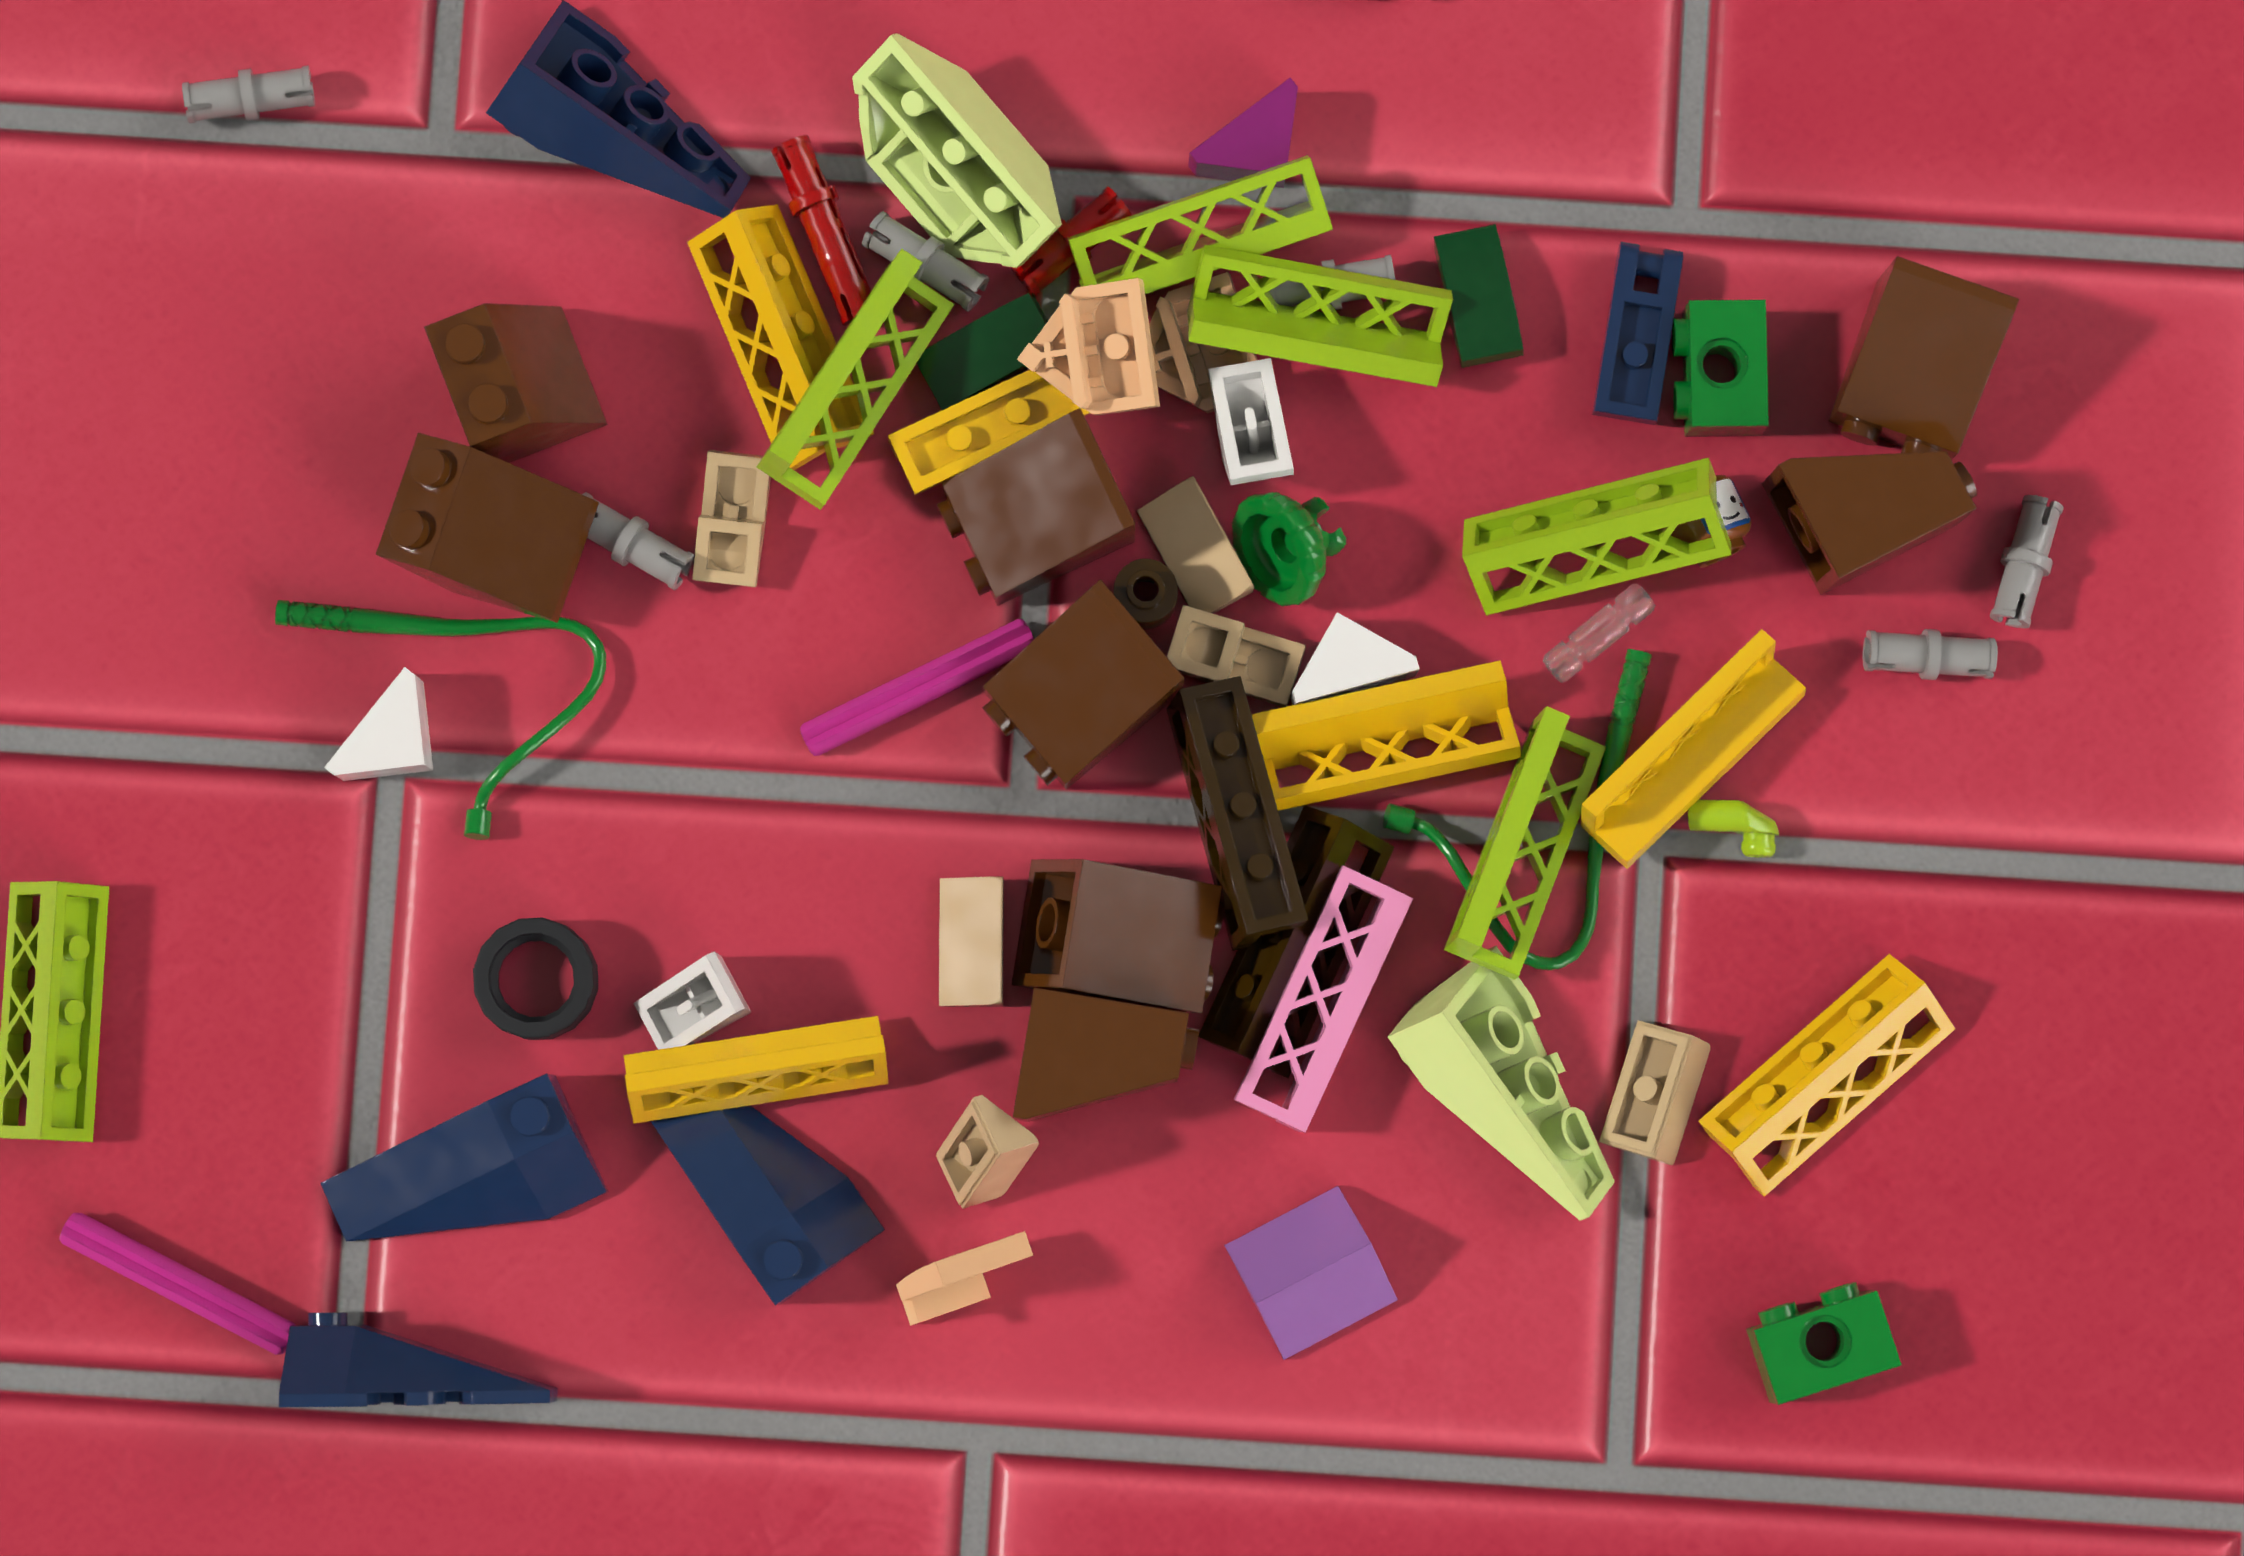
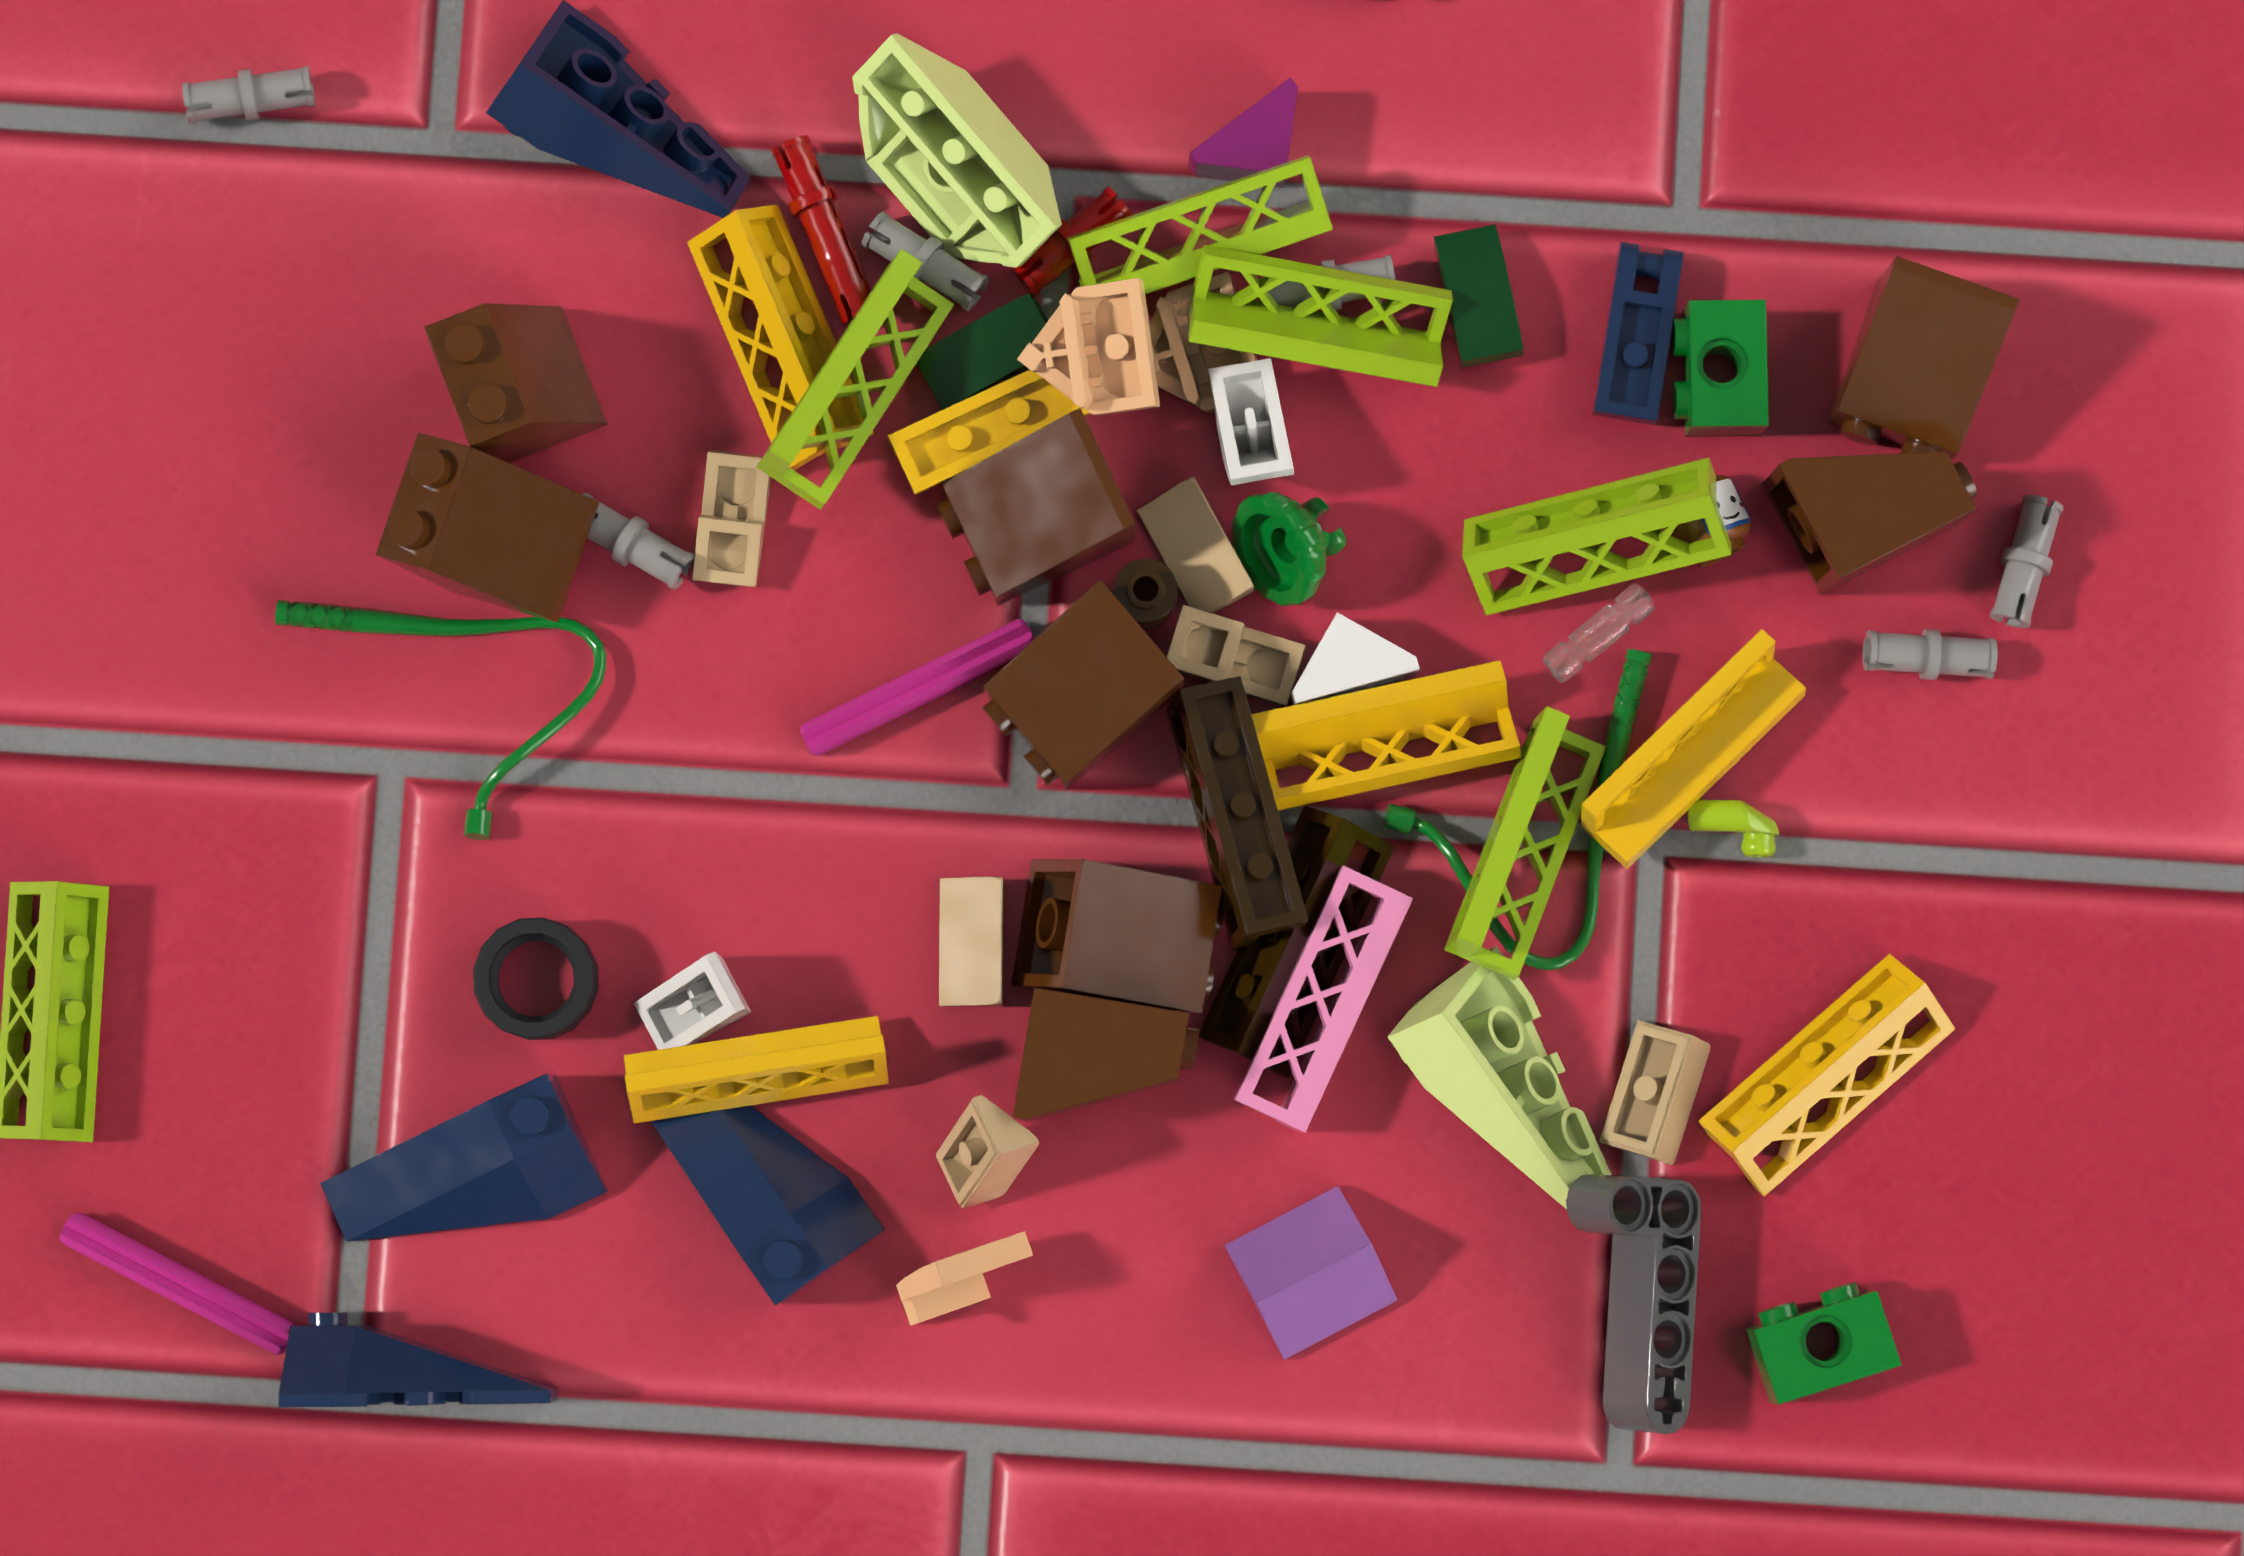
white slope [324,667,433,781] -> none
none -> dark grey beam [1566,1174,1701,1435]

